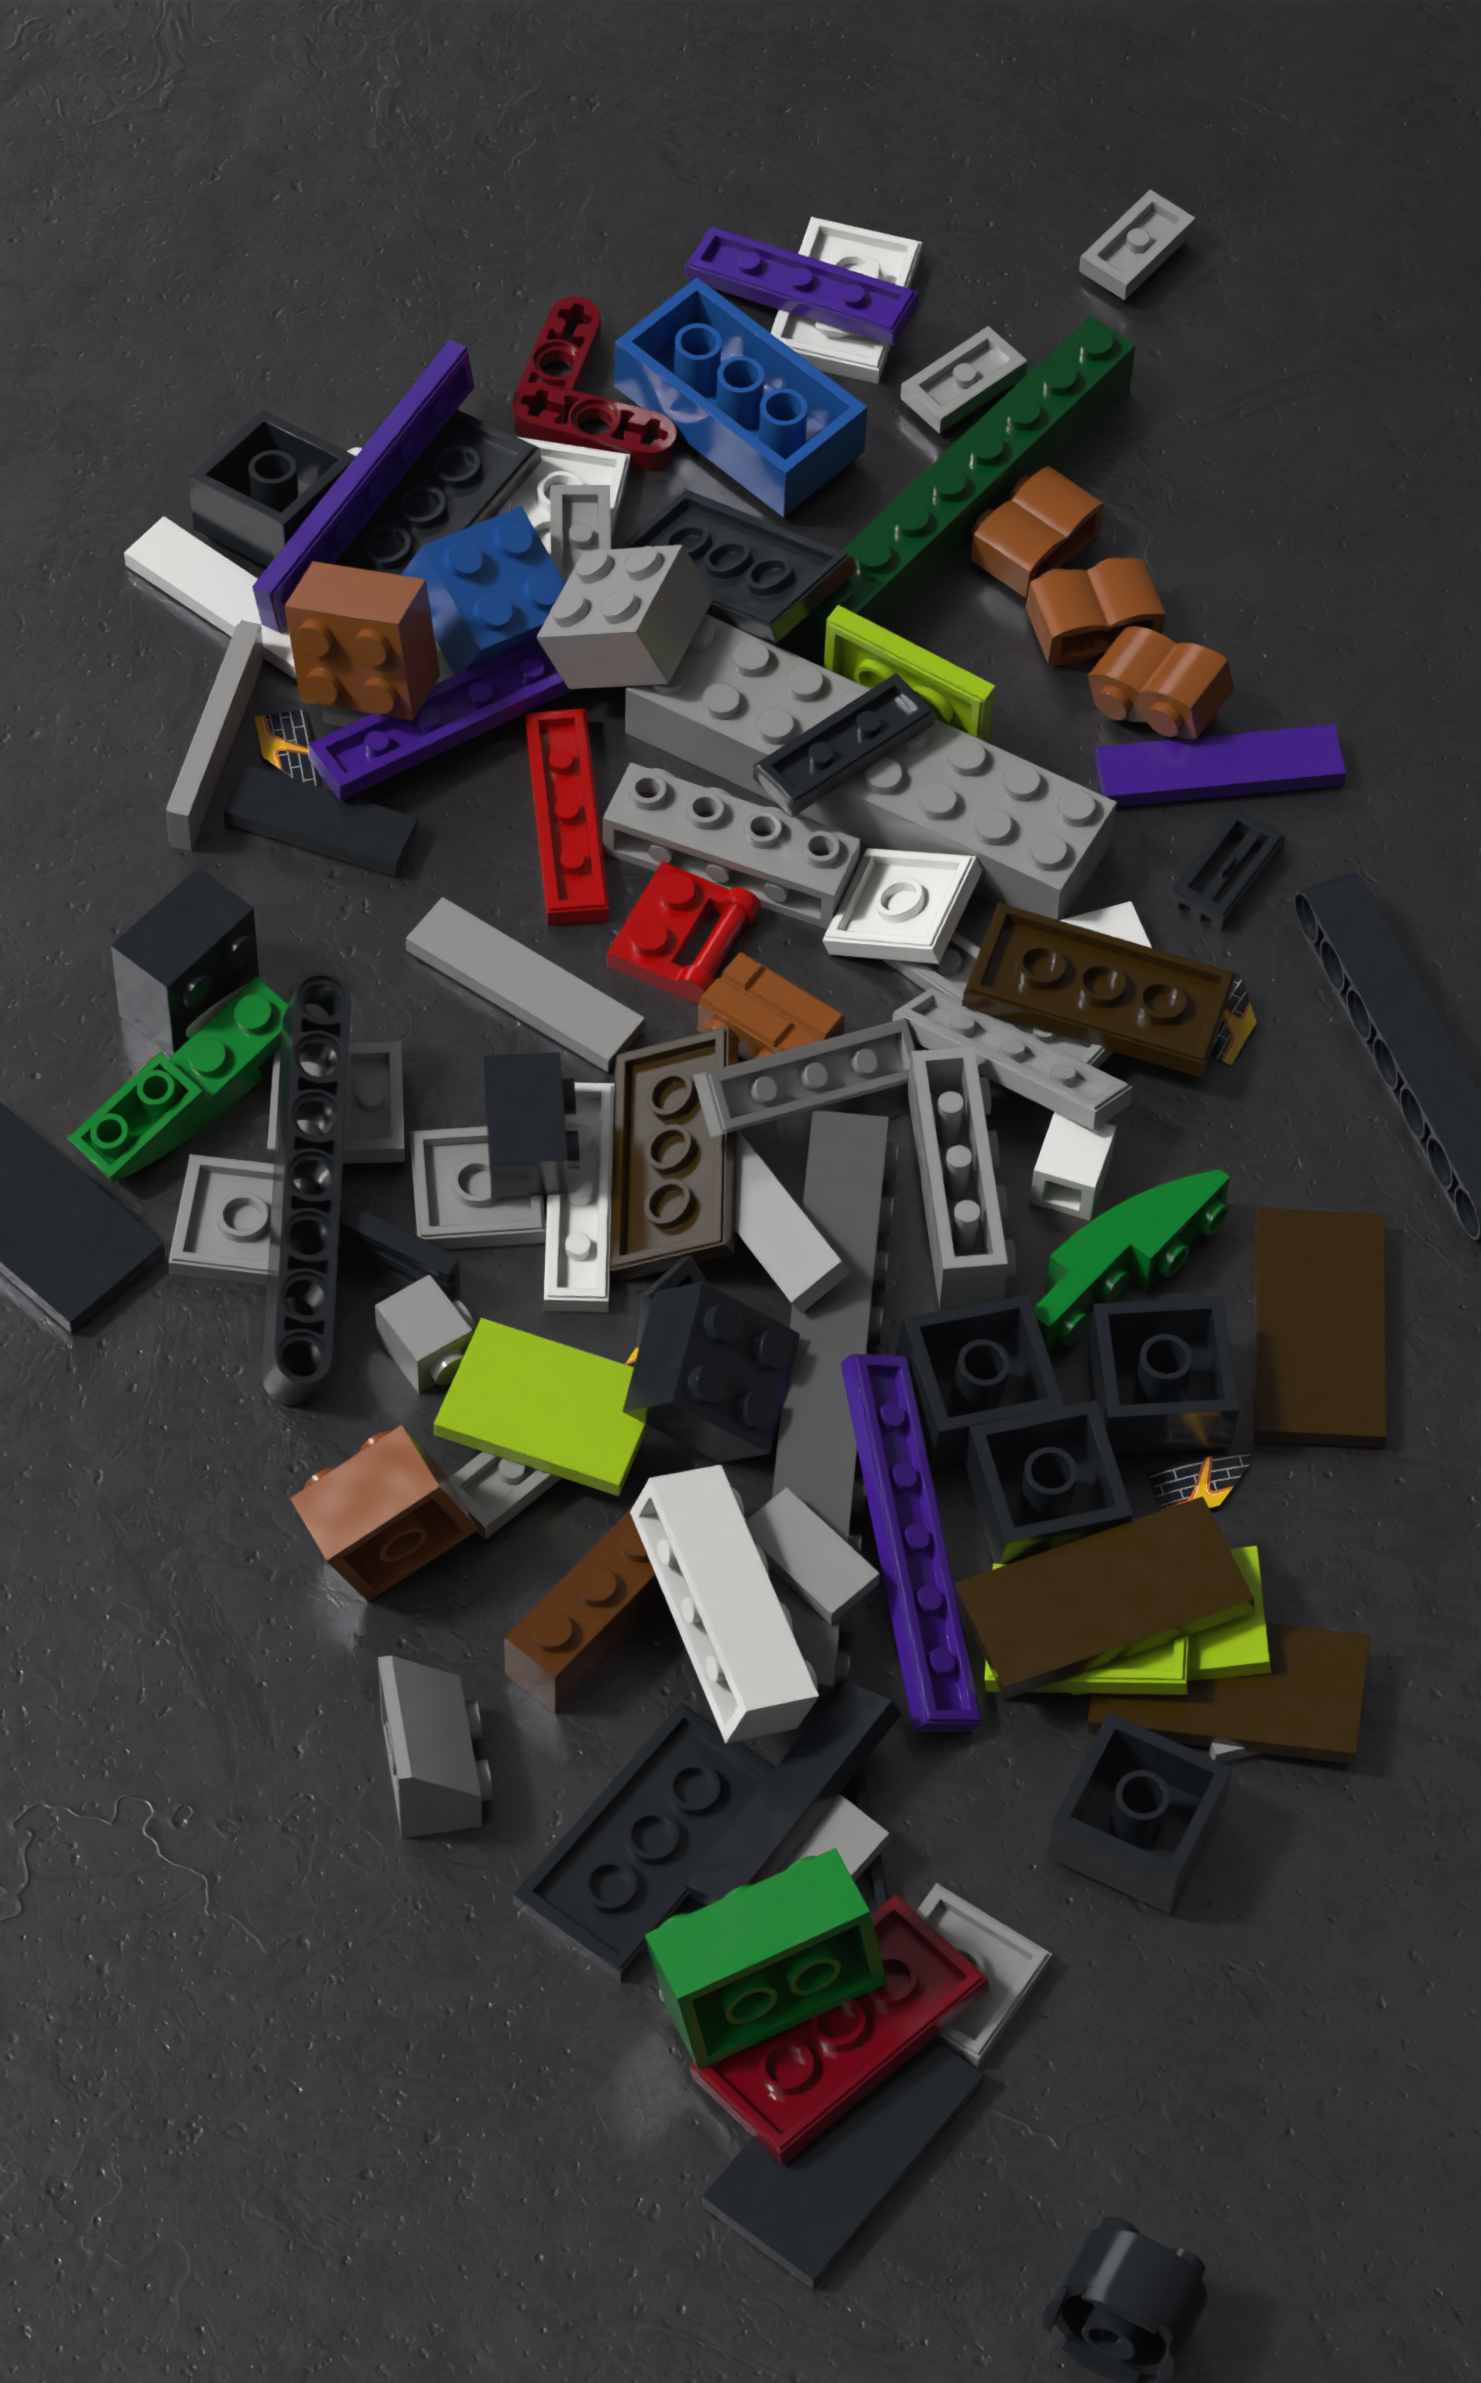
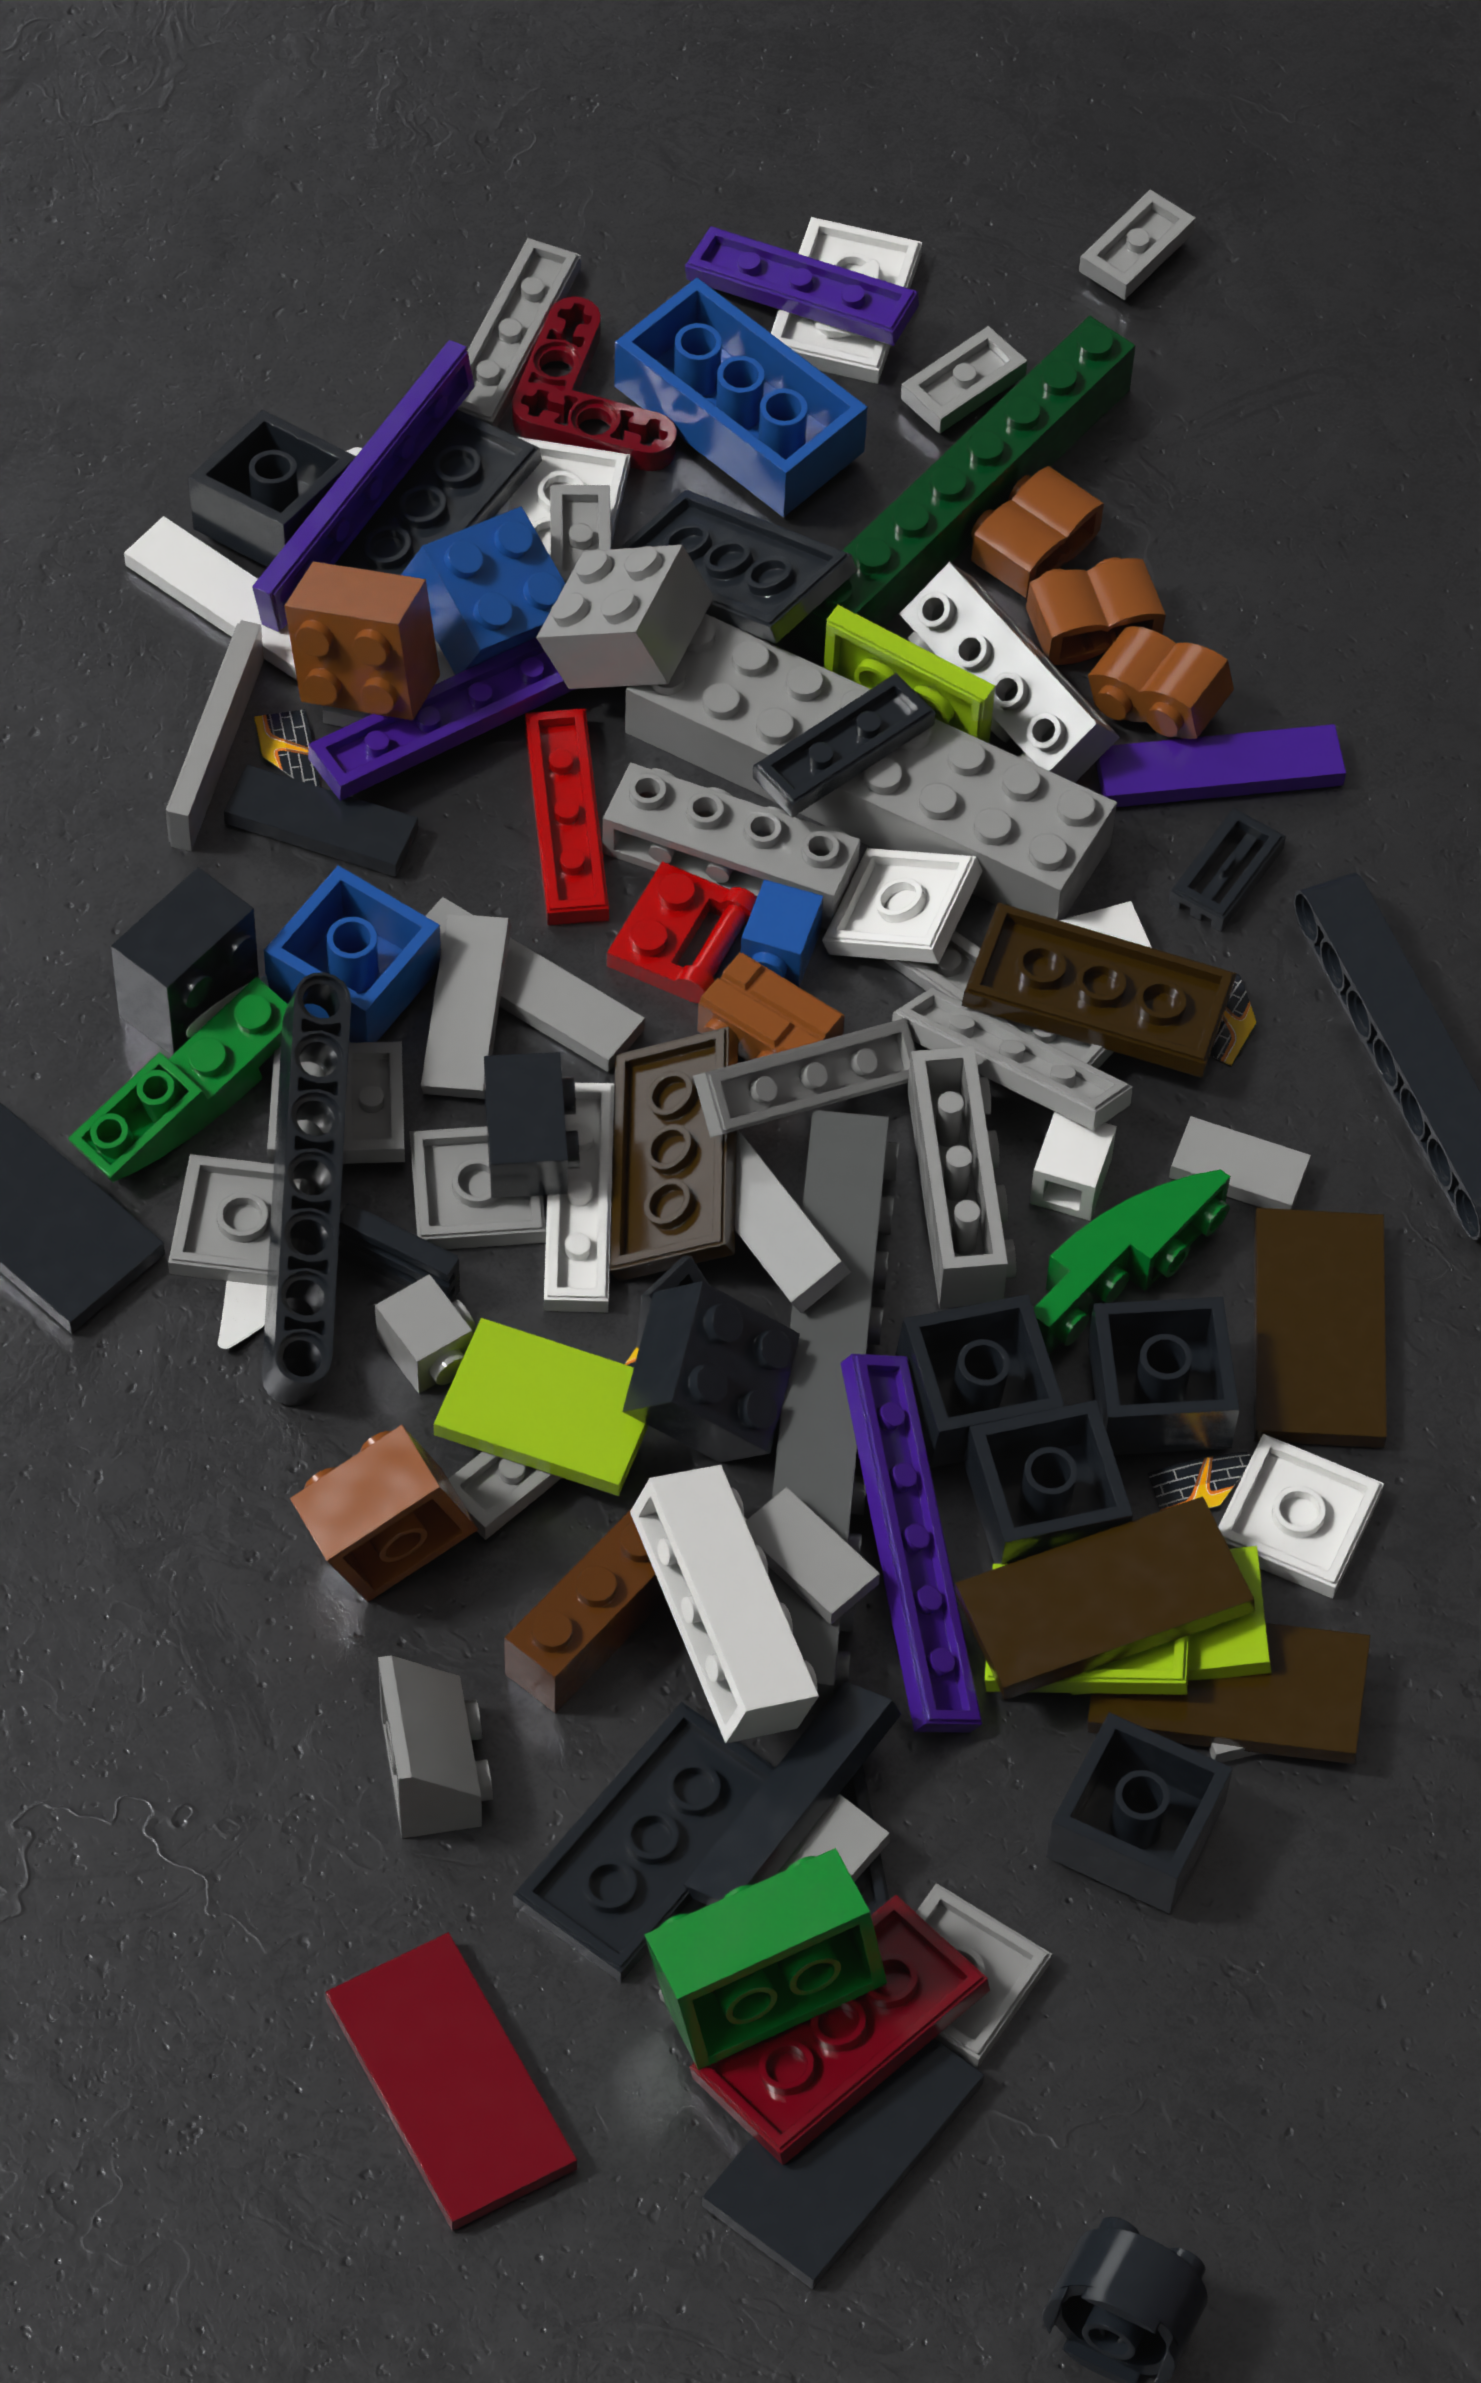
none -> white sticker [218,1281,267,1349]
none -> blue brick [263,865,441,1043]
none -> dark red tile [325,1932,577,2231]
none -> light grey tile [421,913,511,1099]
none -> light grey tile [458,238,581,427]
none -> blue brick [741,879,823,987]
none -> brick [900,562,1120,783]
none -> light grey tile [1169,1116,1311,1210]
none -> white tile [1218,1434,1384,1599]

